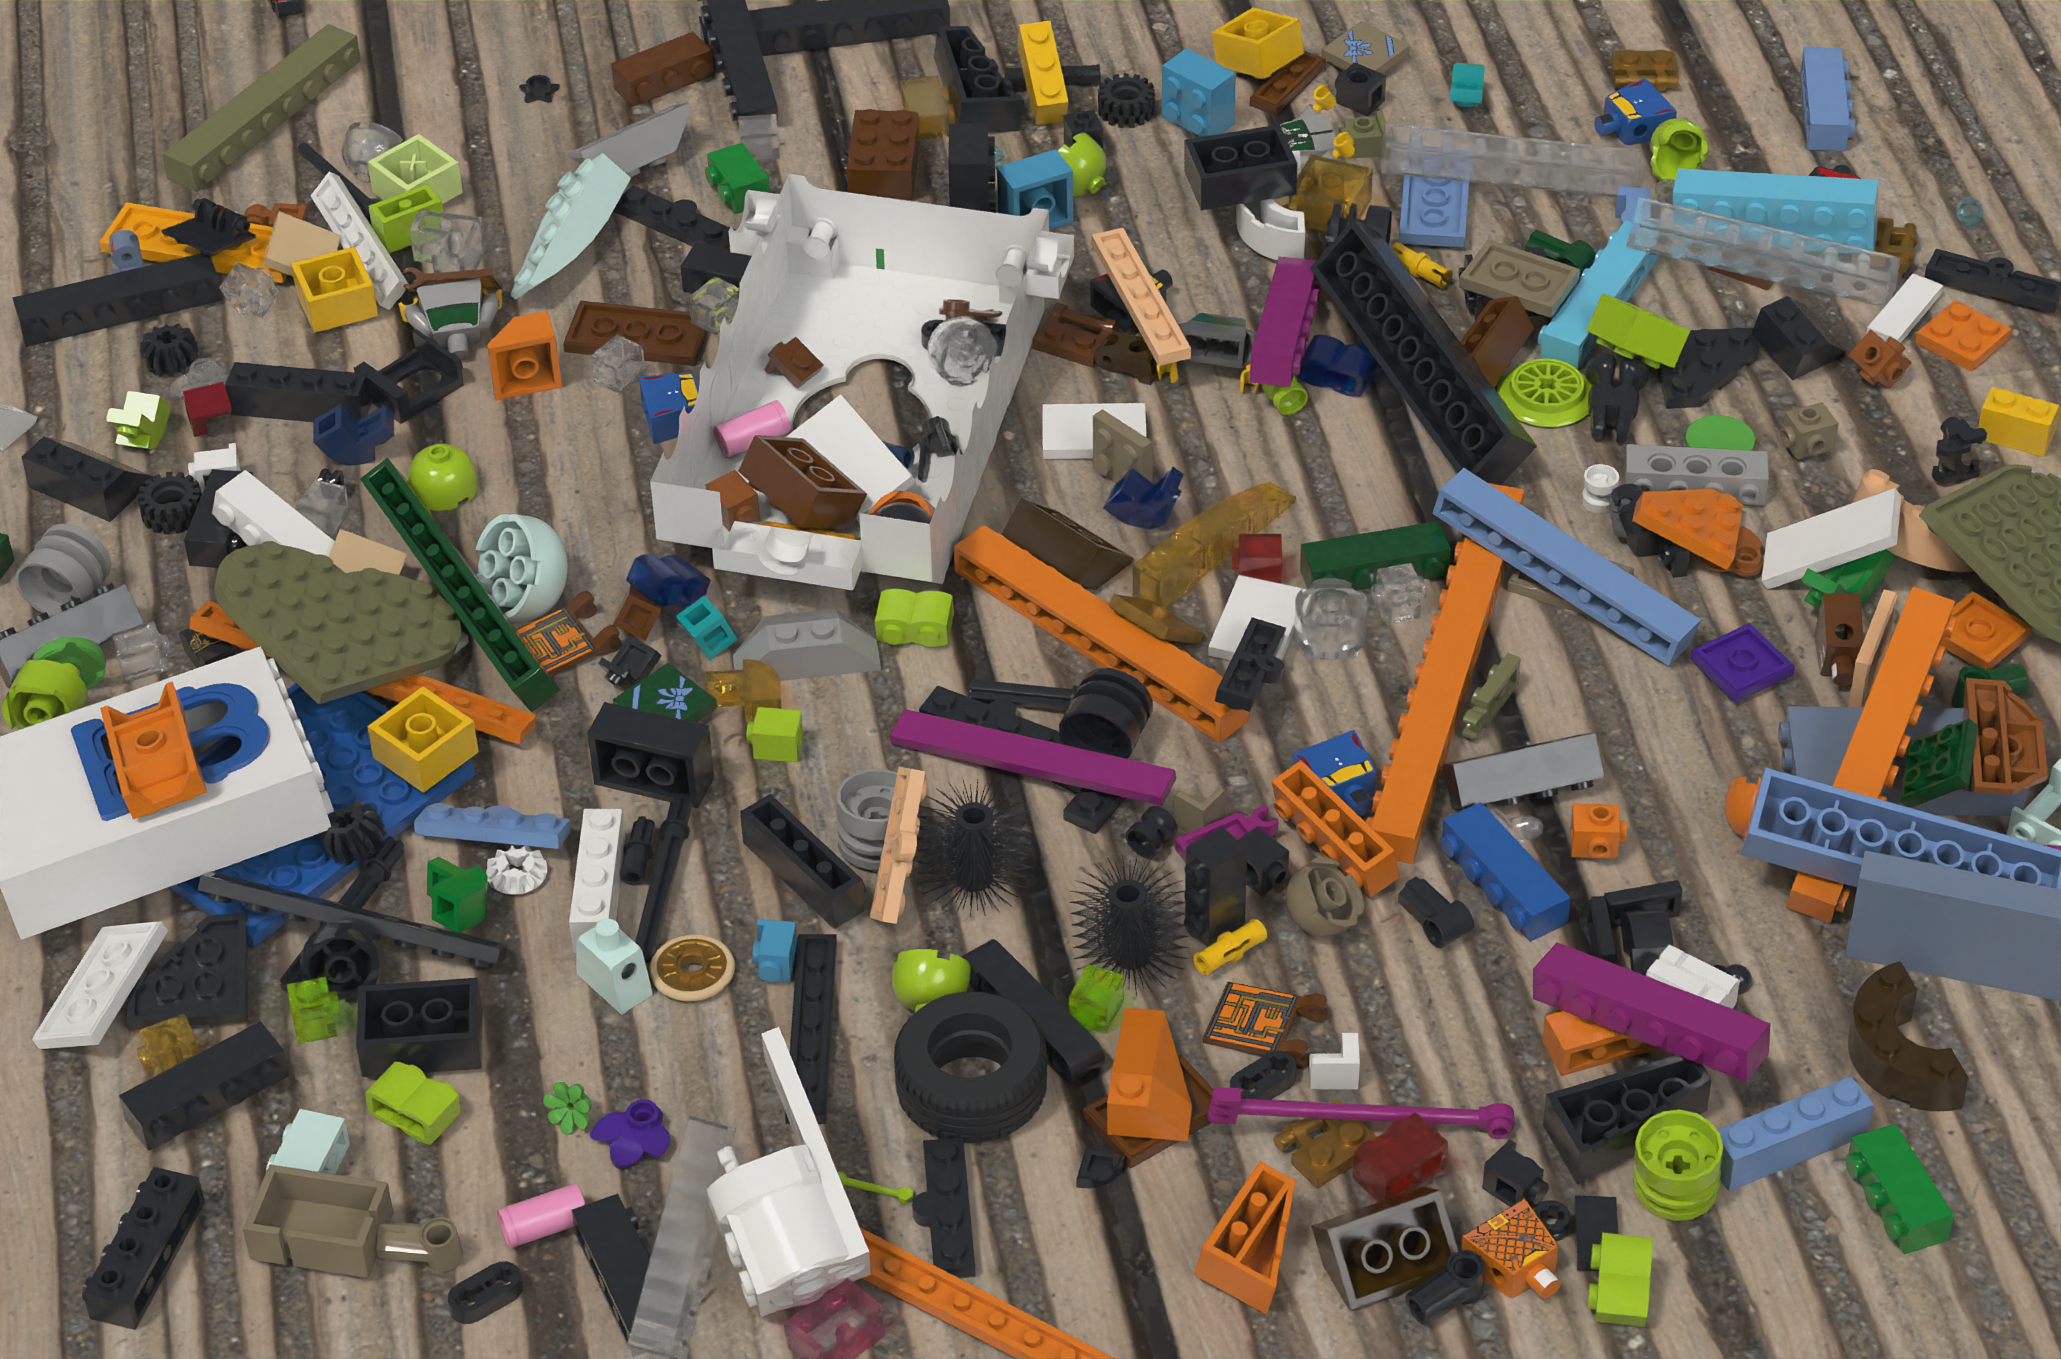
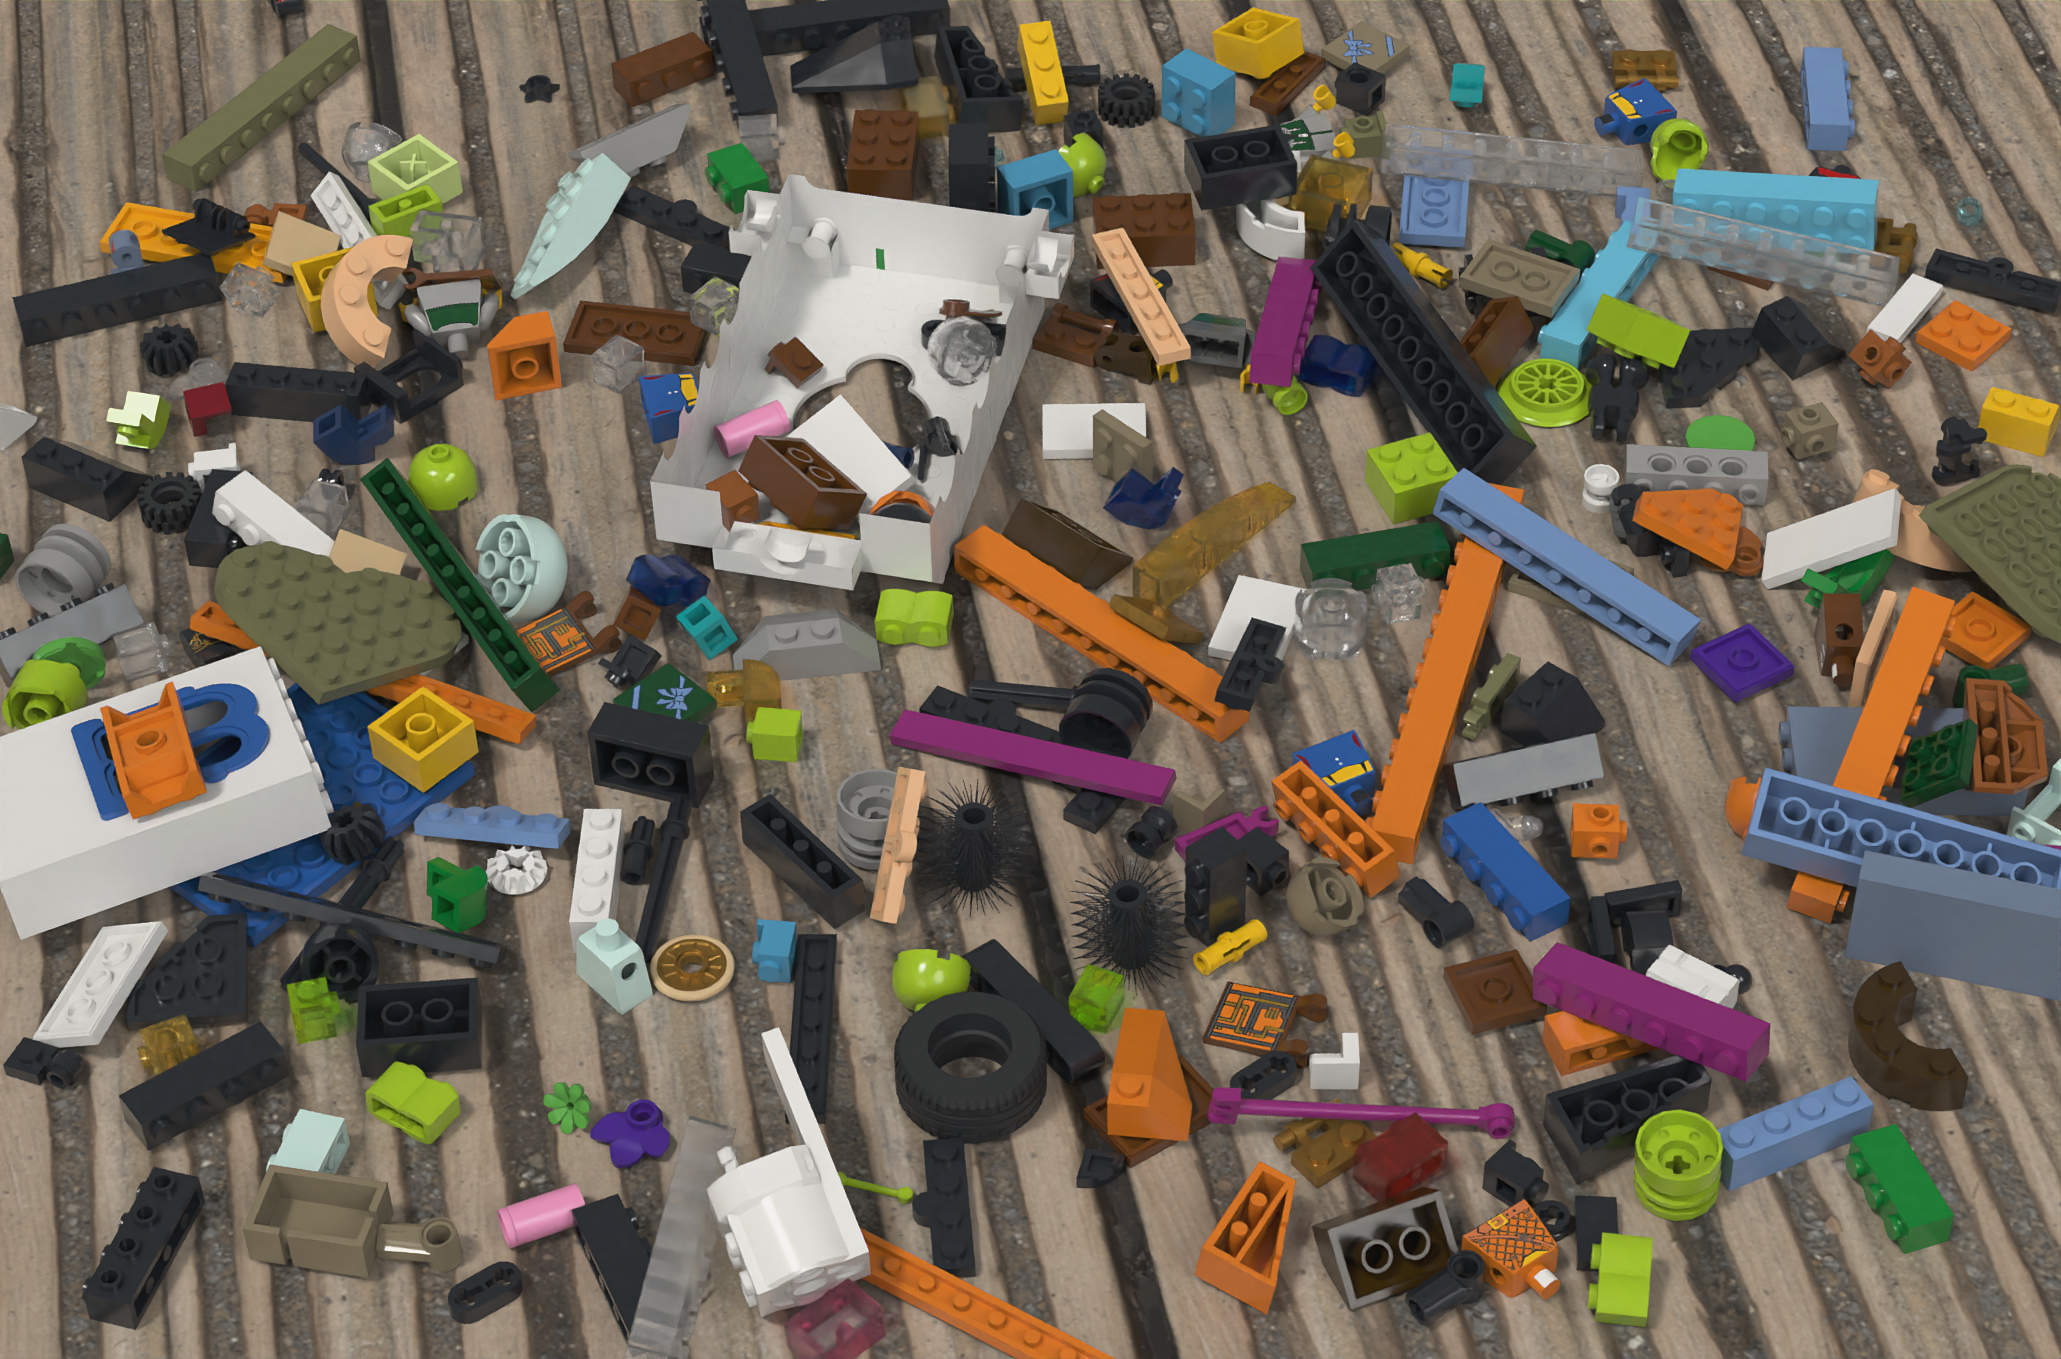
clear red brick [1231,534,1282,584] -> none
none -> black plate [3,1037,84,1089]
none -> light nougat brick [321,235,413,368]
none -> black wedge [790,15,919,93]
none -> reddish brown brick [1093,193,1196,269]
none -> lime brick [1365,432,1458,525]
none -> reddish brown plate [1443,949,1547,1035]
none -> black slope [1501,661,1605,746]

